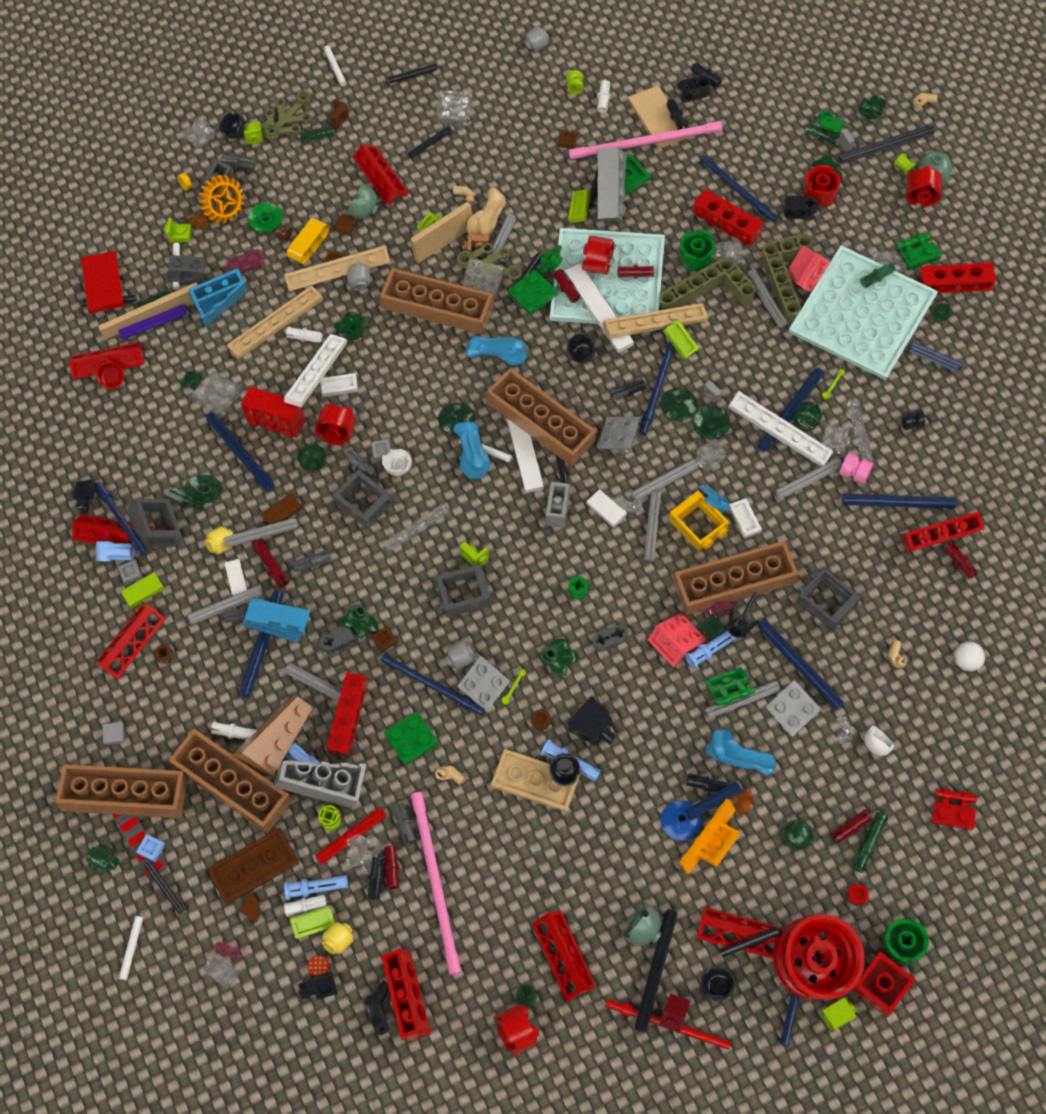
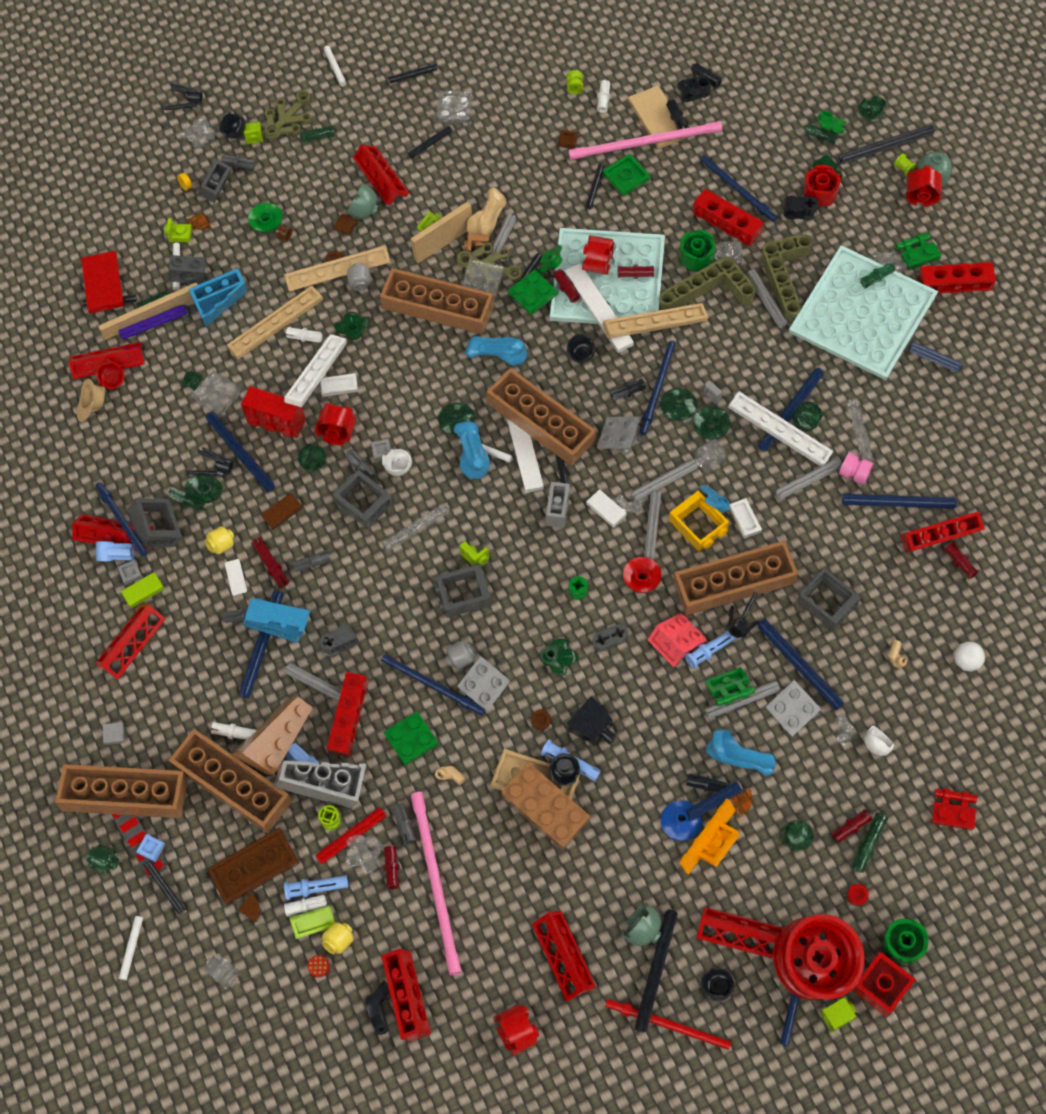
black plate [73,479,96,514] -> none
reddish brown bush [154,644,174,664] -> none
light grey axle [188,586,262,624] -> none
light orange gear [198,175,245,223] -> none
clear pink tile [213,942,243,961] -> none
light grey axle [224,518,298,547] -> none
clear pink tile [226,249,265,274] -> none
yellow beam [287,218,329,264] -> none
black plate [298,972,338,1000] -> none
reddish brown bracket [329,99,349,130] -> none
dark green plate [342,604,379,639] -> none
black axle [368,857,385,899] -> none
reddish brown tile [371,626,398,653] -> none
tan arm [453,186,475,202] -> none
lime hinge [502,669,526,705] -> none
clear green plate [516,984,537,1007] -> none
light grey head [524,26,550,52] -> none
lime tile [568,189,591,223] -> none
light grey wedge [598,147,626,222] -> none
dark red brick [659,993,690,1033] -> none
lime tile [663,319,699,360] -> none
clear green plate [697,615,725,642] -> none
clear pink tile [706,600,734,617] -> none
black bar [720,926,781,957] -> none
coral bracket [787,246,831,293] -> none
lime hinge [822,369,845,400] -> none
clear brick [822,424,851,454] -> none
light grey tile [839,128,855,152] -> none
black wheel [901,409,925,430] -> none
tan arm [913,93,938,107] -> none
clear green plate [933,303,952,321] -> none
none -> tan piece [77,379,105,422]
none -> black plant [162,83,203,110]
none -> black plant [187,447,233,477]
none -> medium nougat brick [501,762,590,851]
none -> red dish [623,557,662,593]

